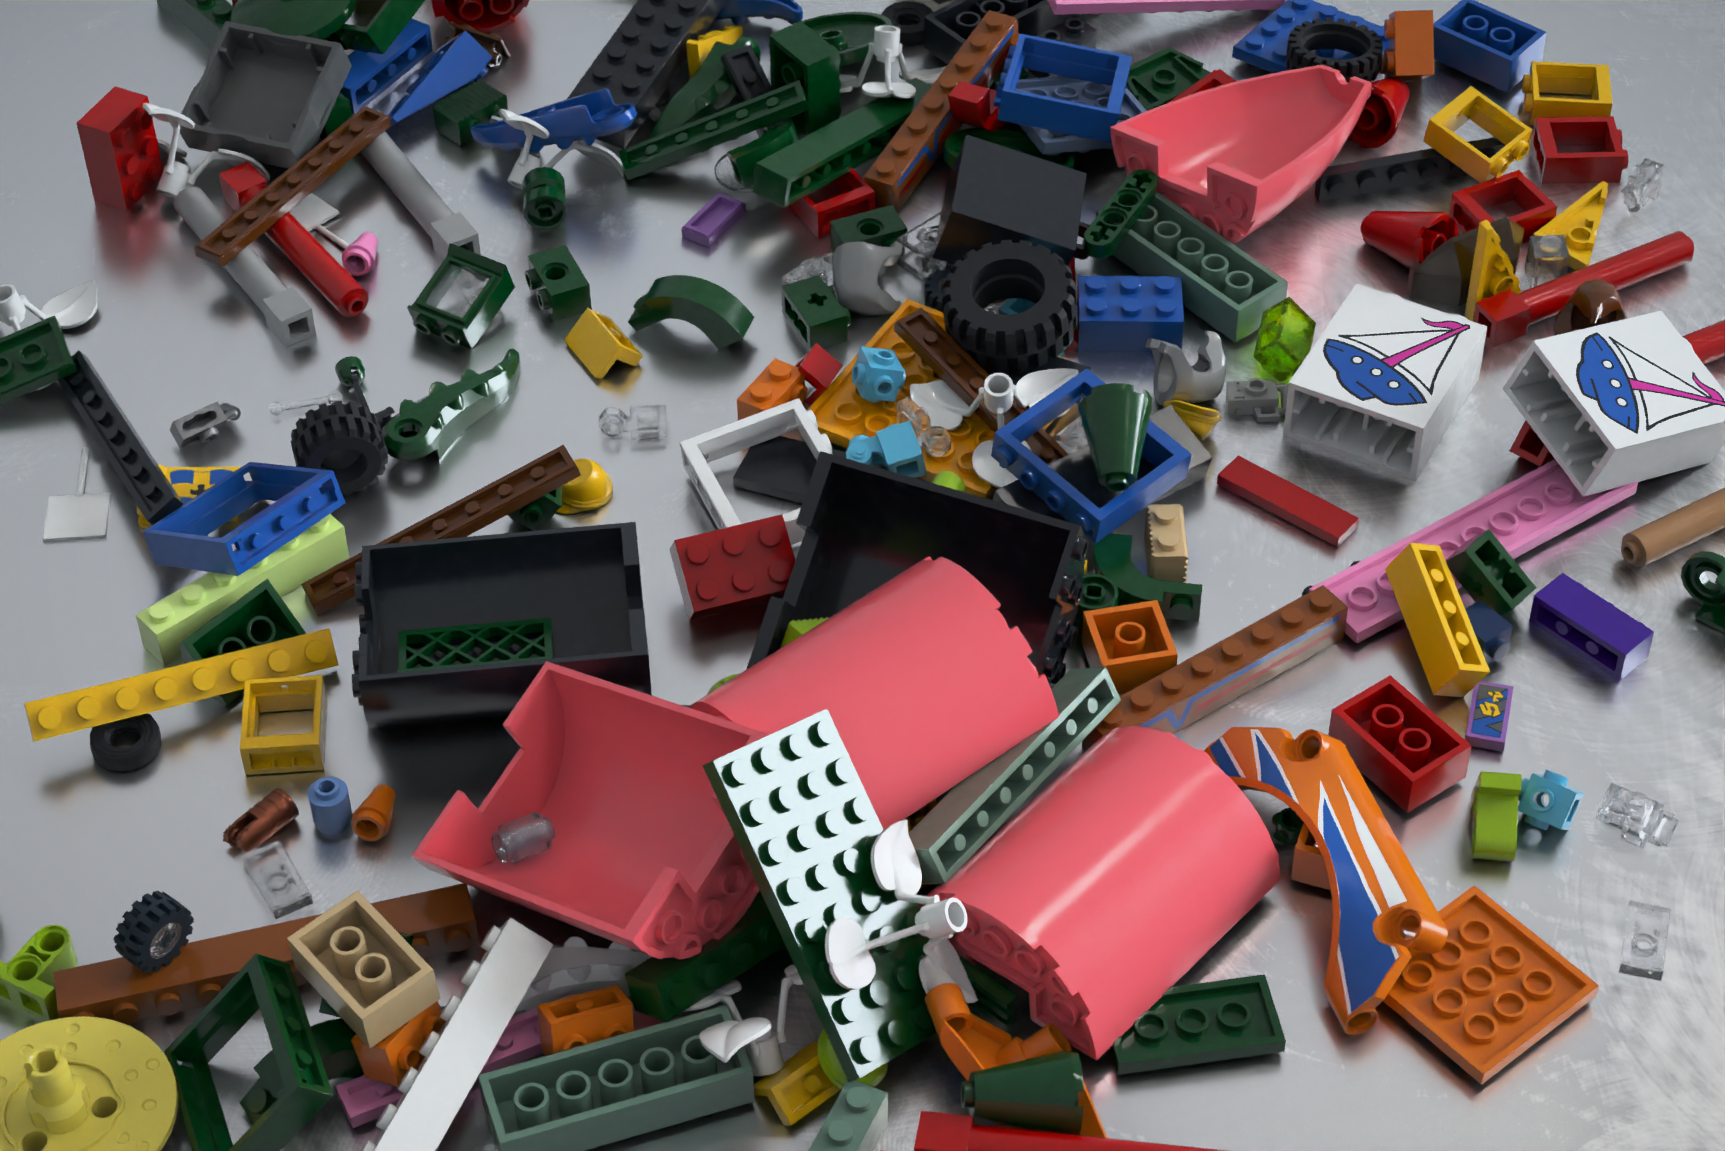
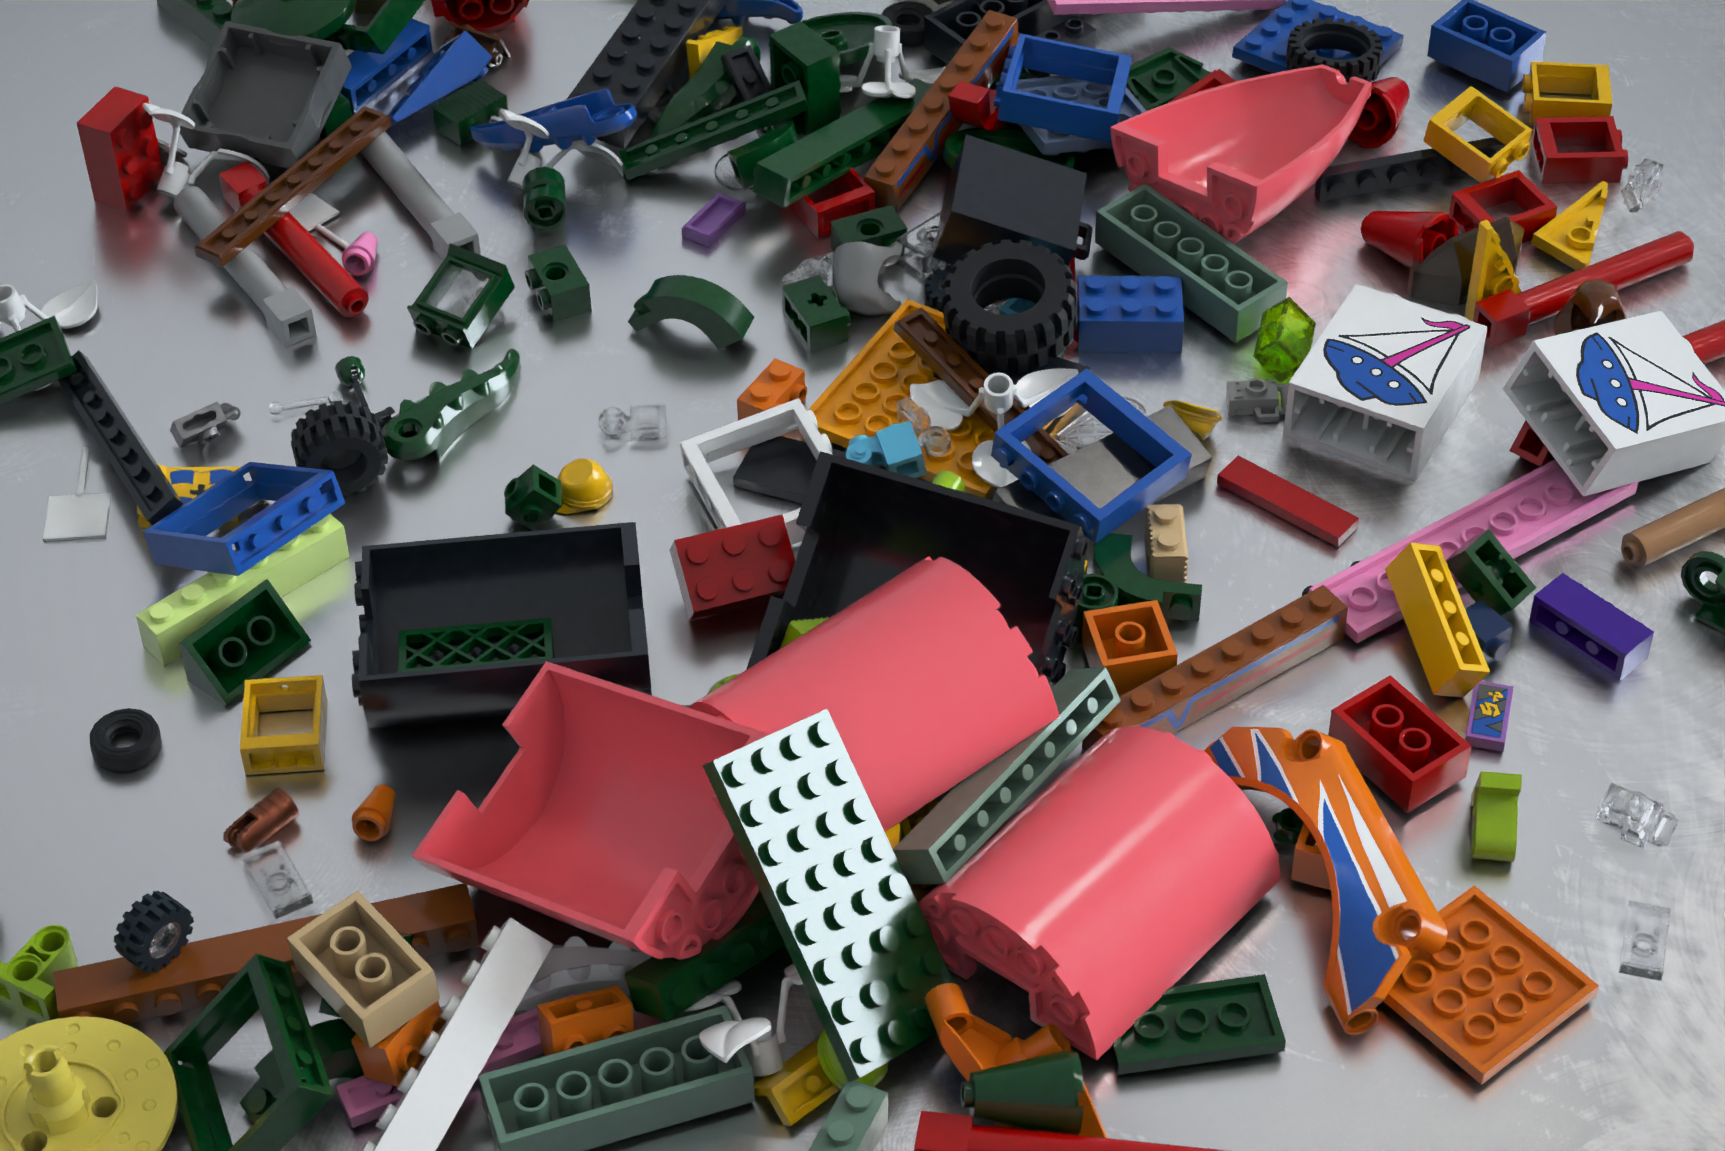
yellow plate [23,628,338,741] -> none
reddish brown tile [301,445,581,616] -> none
medium blue brick [307,776,352,835] -> none
clear light blue brick [491,812,555,863] -> none
yellow panel [565,308,643,380] -> none
red panel [795,343,843,406] -> none
white plant [825,820,978,1004] -> none
medium azure brick [852,346,906,403] -> none
dark green tile [958,955,1017,1030] -> none
dark green cone [1078,383,1152,492] -> none
dark green beam [1083,169,1158,259] -> none
light grey piece [1145,330,1226,405] -> none
orange brick [1379,10,1434,81] -> none
medium azure brick [1518,769,1584,830] -> none
clear brick [1524,235,1570,288] -> none

